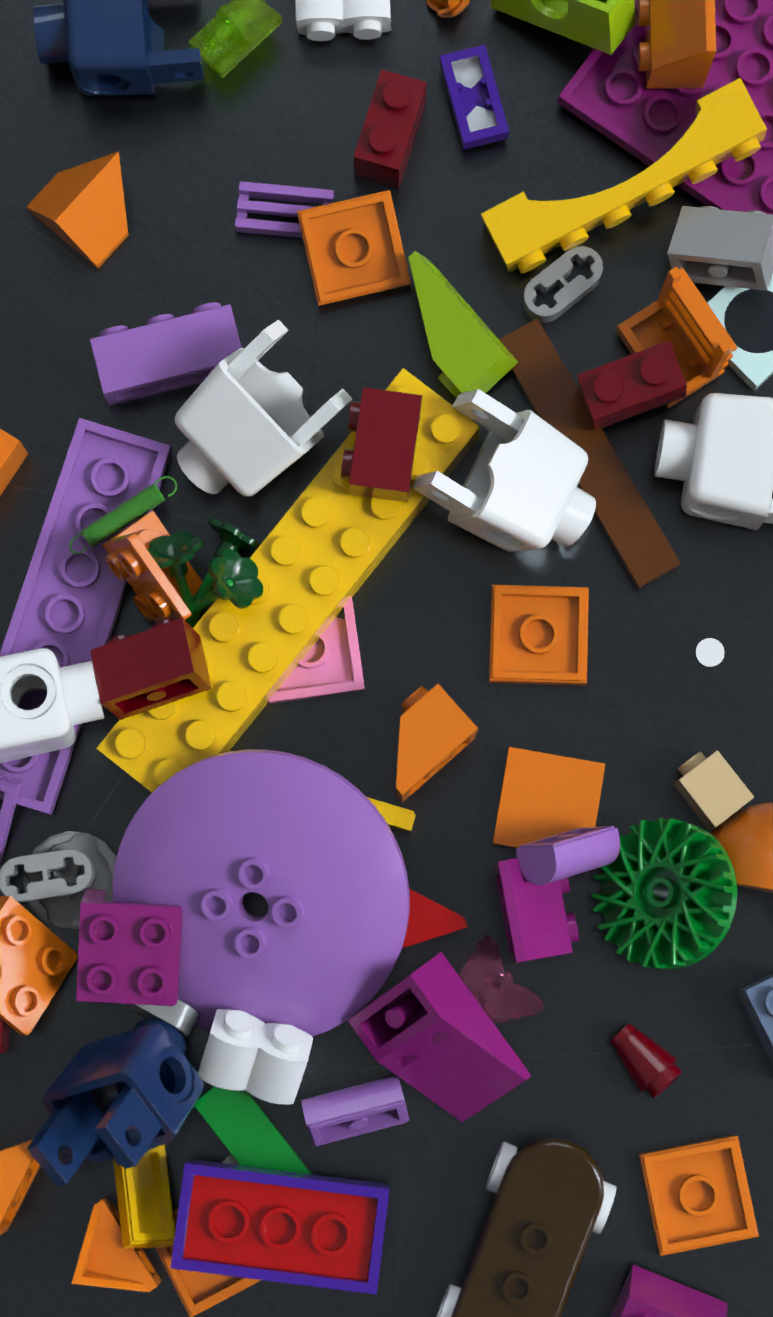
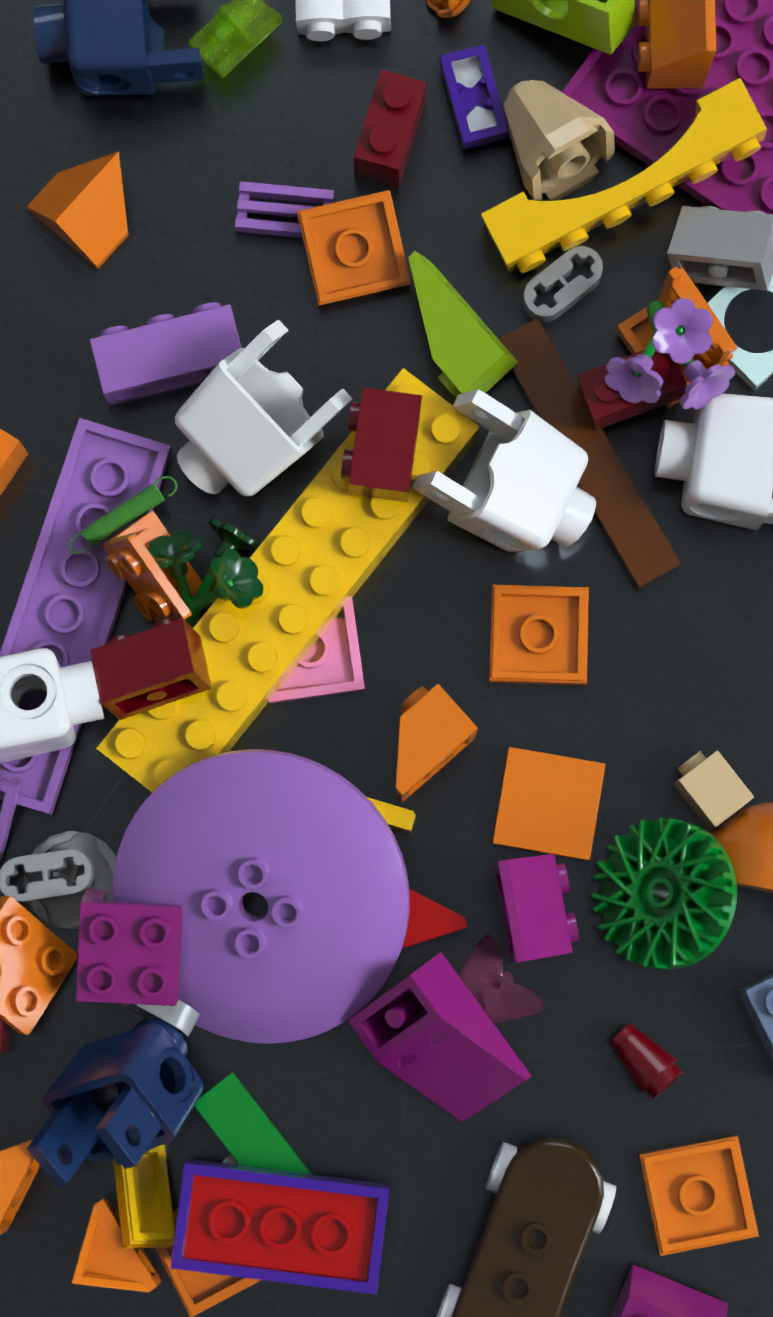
white brick [198,1009,313,1105] -> none
medium lavender brick [301,1075,410,1146] -> none
medium lavender brick [516,826,620,886] -> none
white sticker [696,638,725,667] -> none
none -> tan cone [503,80,615,200]
none -> medium lavender plant [604,298,735,410]

